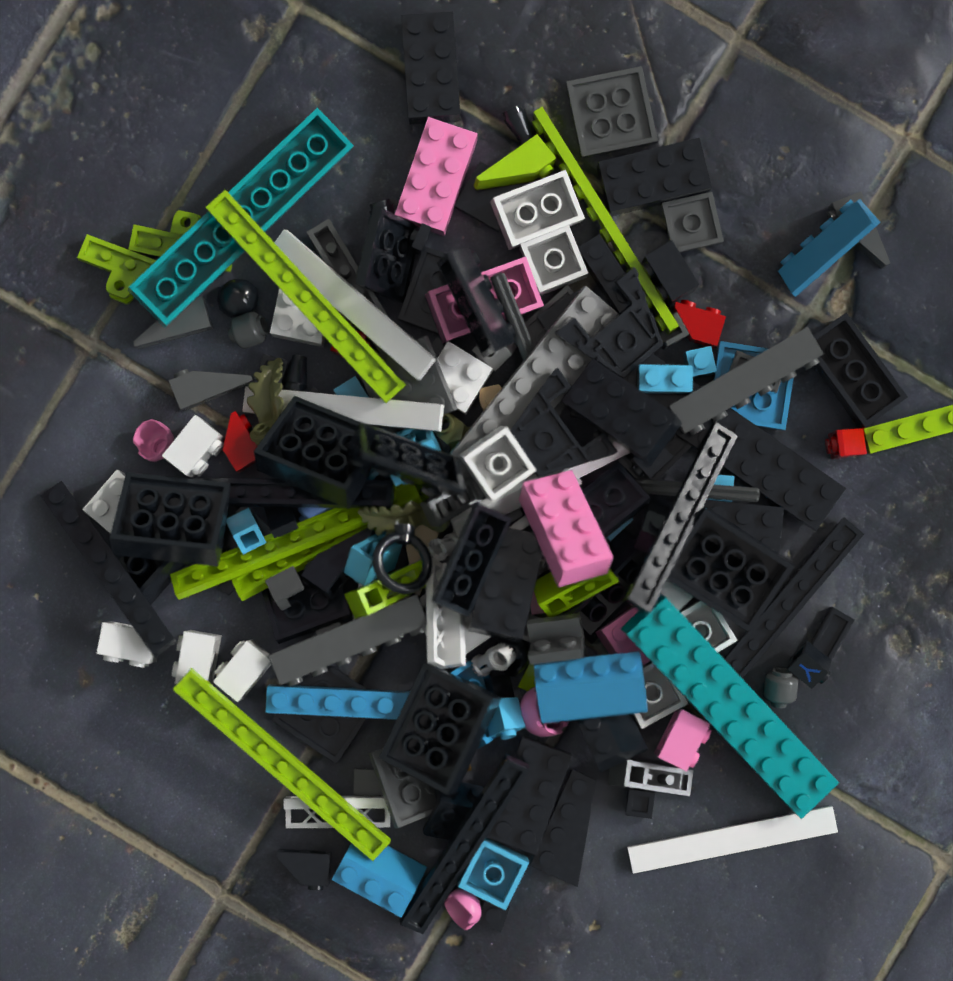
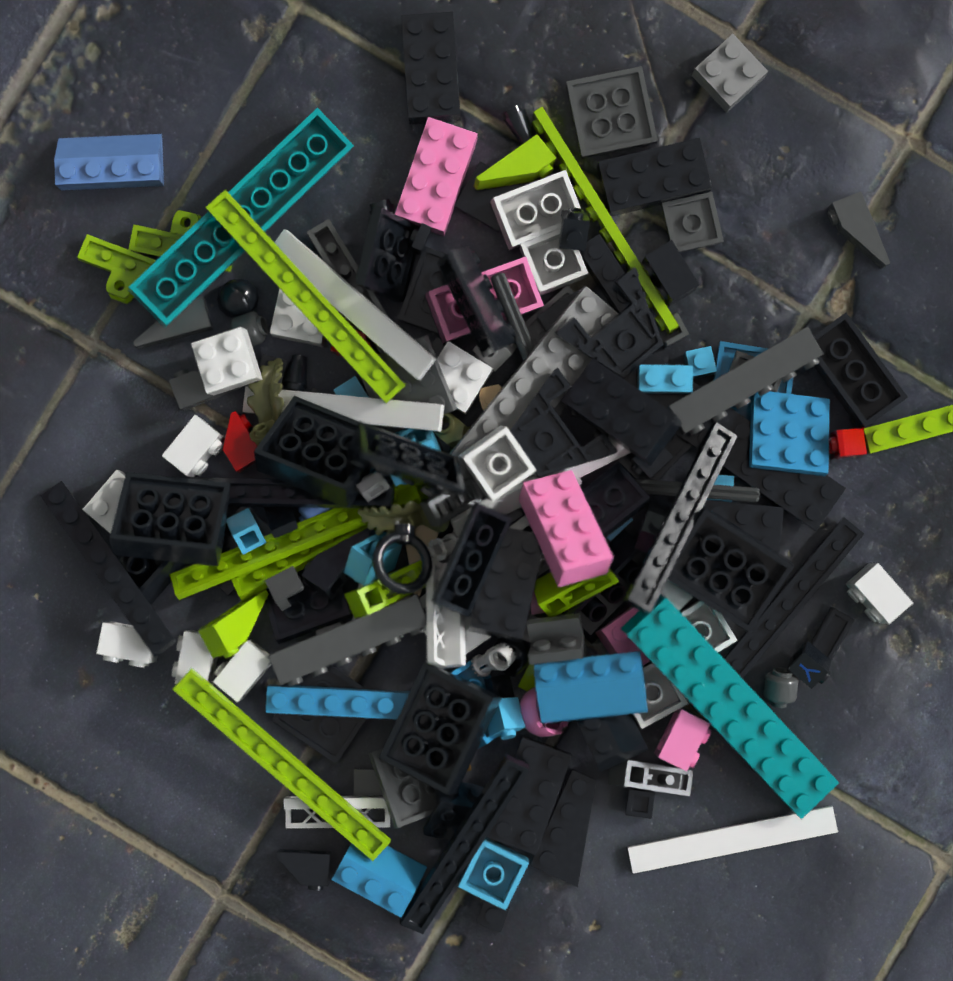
bright pink hair [133,419,174,462] -> none
bright pink hair [444,889,482,930] -> none
red slope [672,300,726,349] -> none
dark azure slope [778,199,880,297] -> none
none -> medium blue slope [54,134,164,190]
none -> white brick [191,327,263,396]
none -> lime slope [198,590,268,658]
none -> light grey plate [356,472,390,502]
none -> black bracket [558,208,590,251]
none -> light grey brick [692,34,768,113]
none -> dark azure plate [749,391,830,476]
none -> white brick [846,563,913,624]

